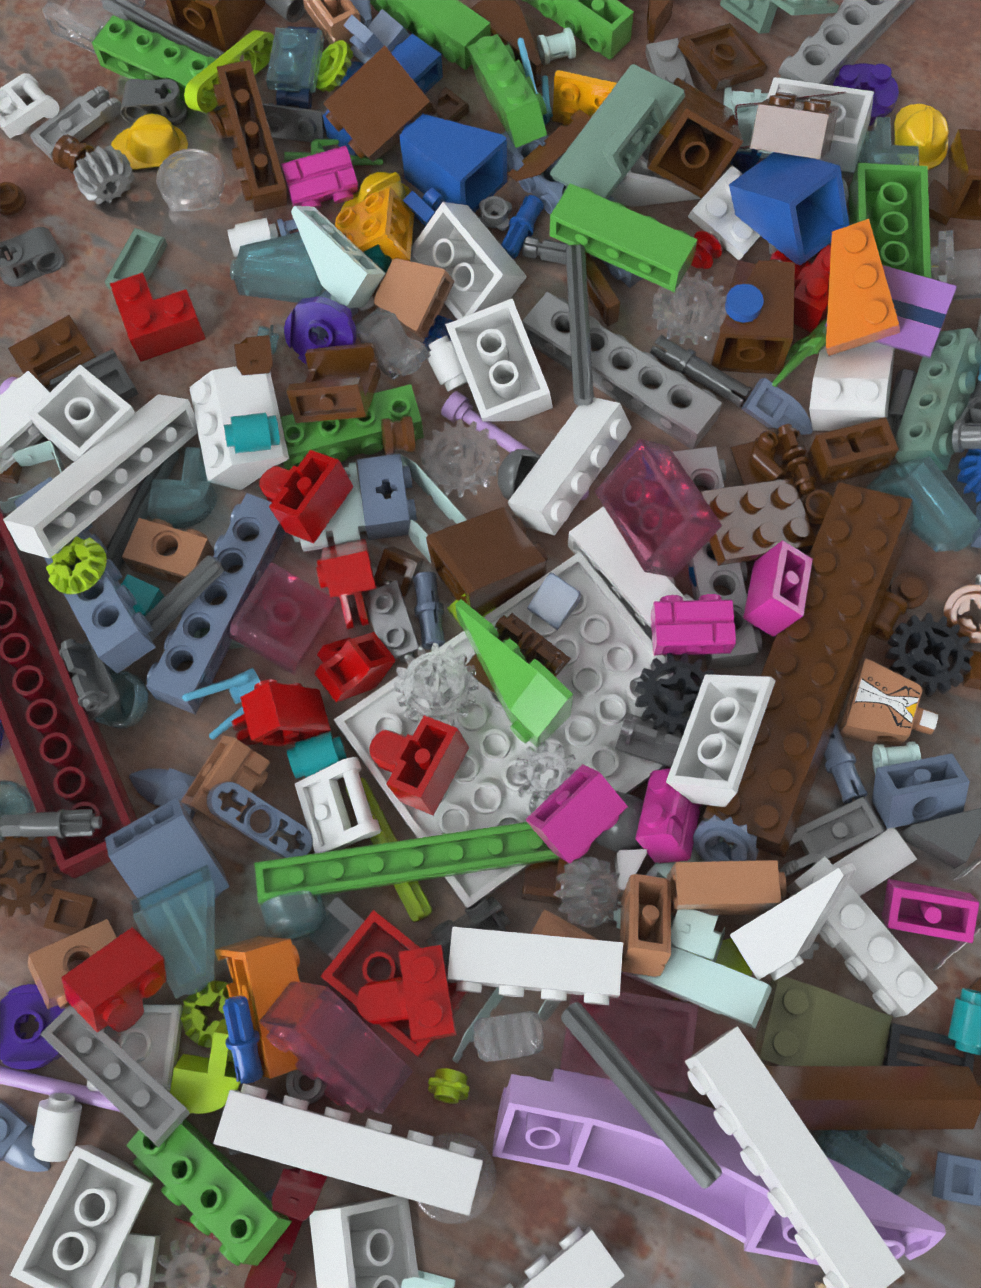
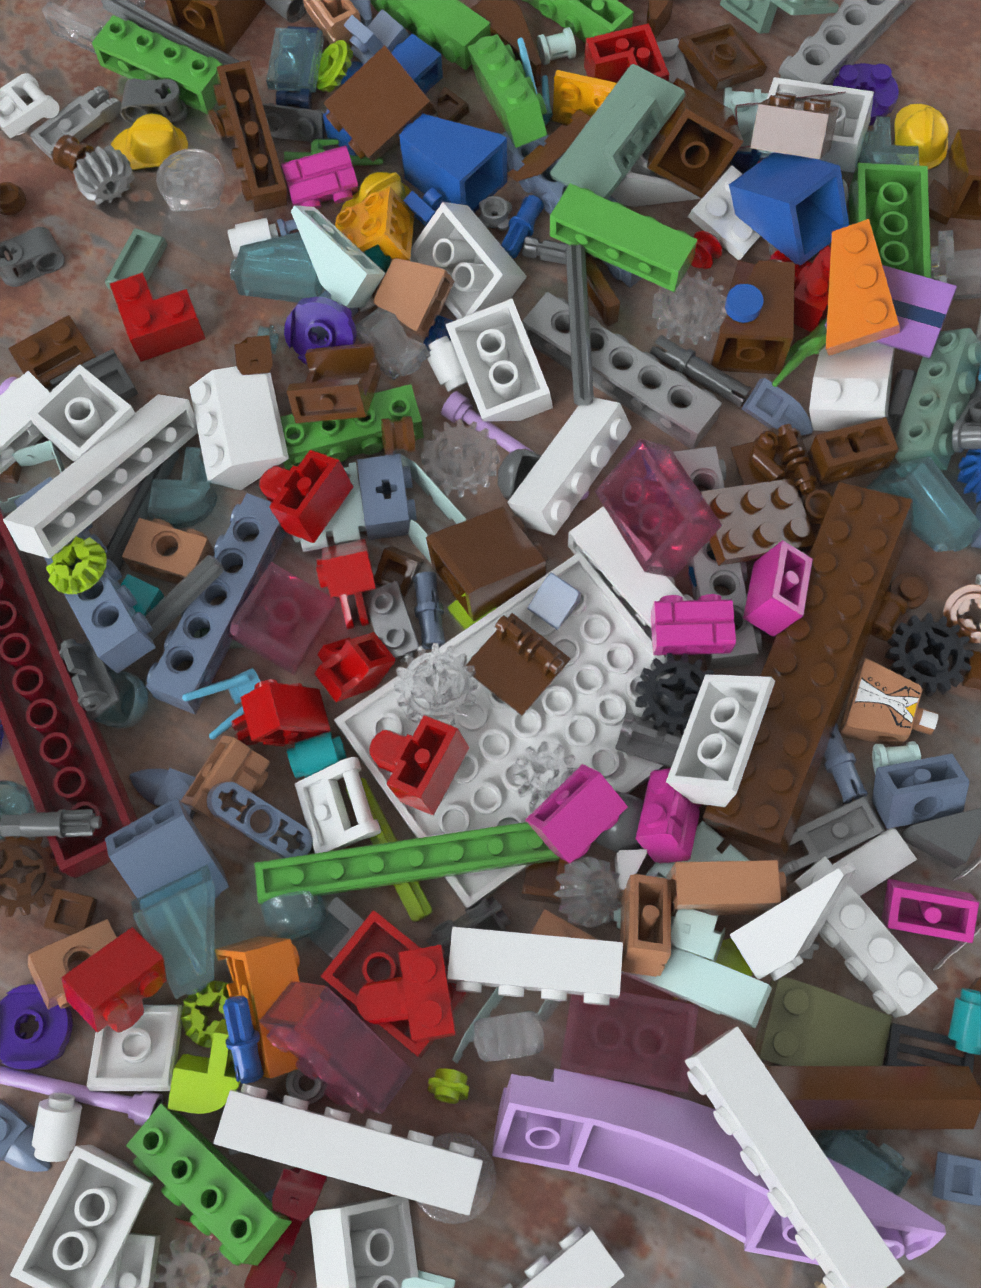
light grey plate [40,1005,190,1148] -> none
lime beam [184,30,277,113] -> none
teal brick [224,412,280,454] -> none
bright green wedge [455,599,573,748] -> none
dark grey axle [561,1002,722,1189] -> none
sand blue gear [693,815,759,862] -> none
none -> red brick [584,23,670,83]

